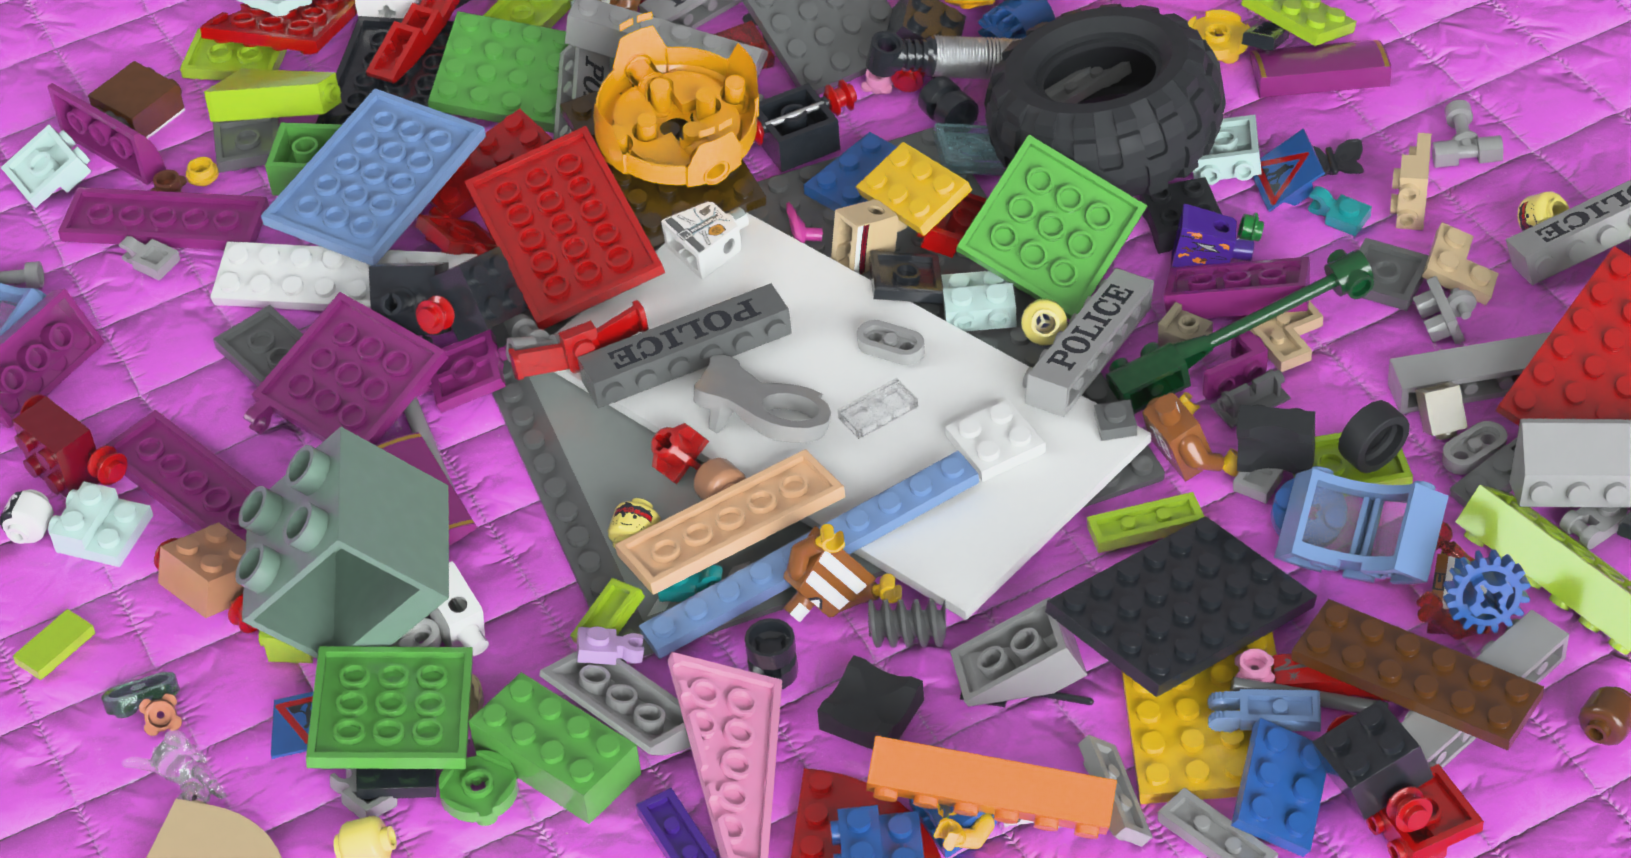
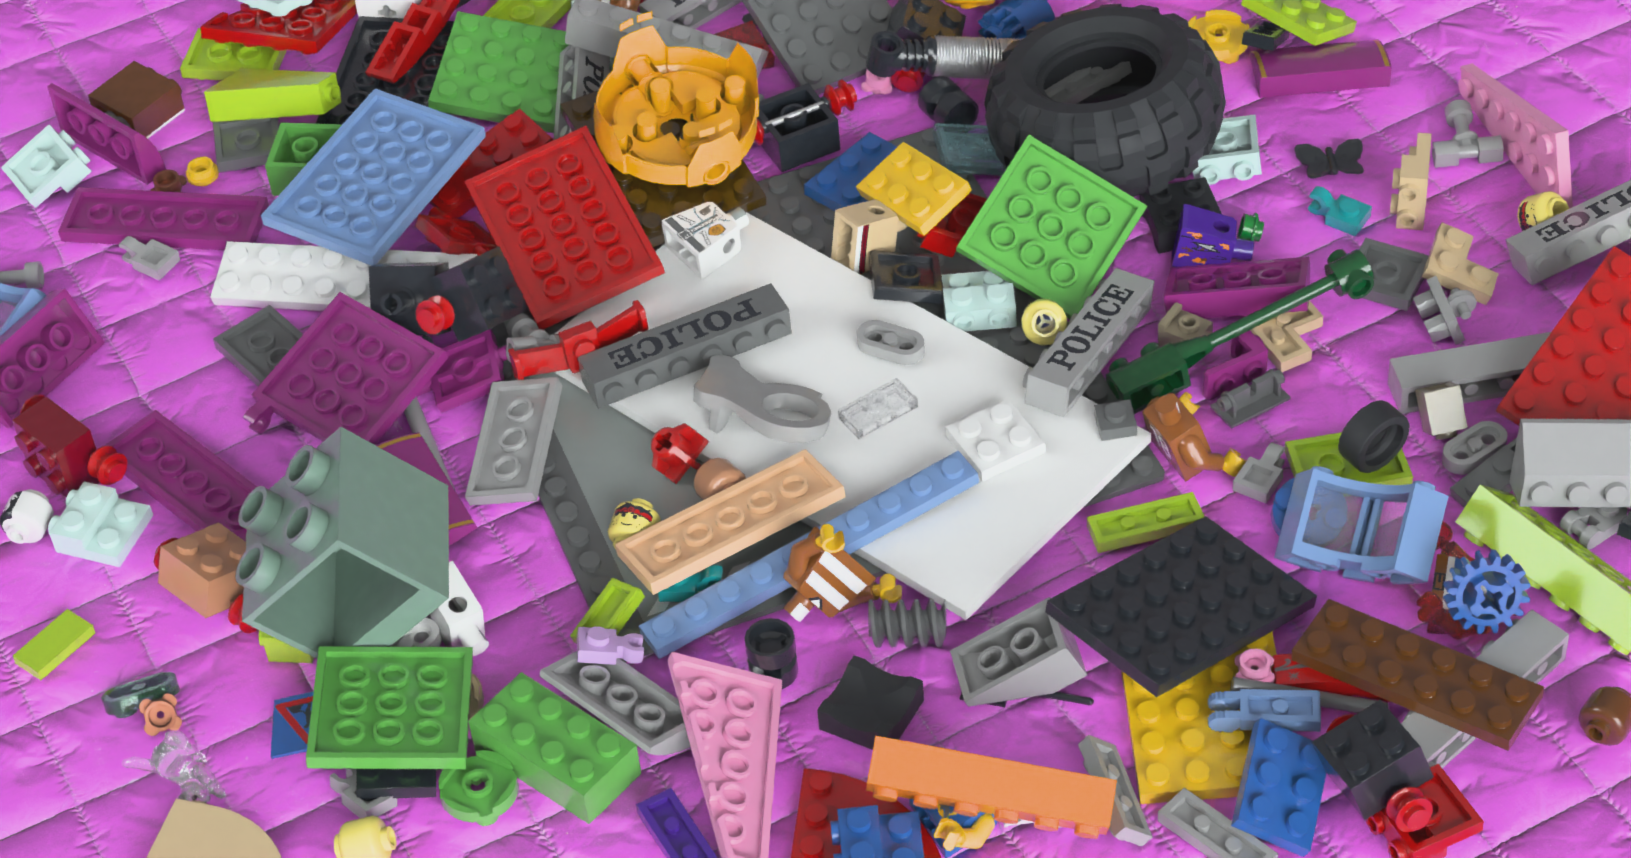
dark pink bar [786,202,823,243] -> none
black brick [1236,404,1315,475] -> none
blue piece [1253,129,1325,212] -> none
none -> light grey plate [465,377,563,506]
none -> bright pink wing [1458,63,1573,209]

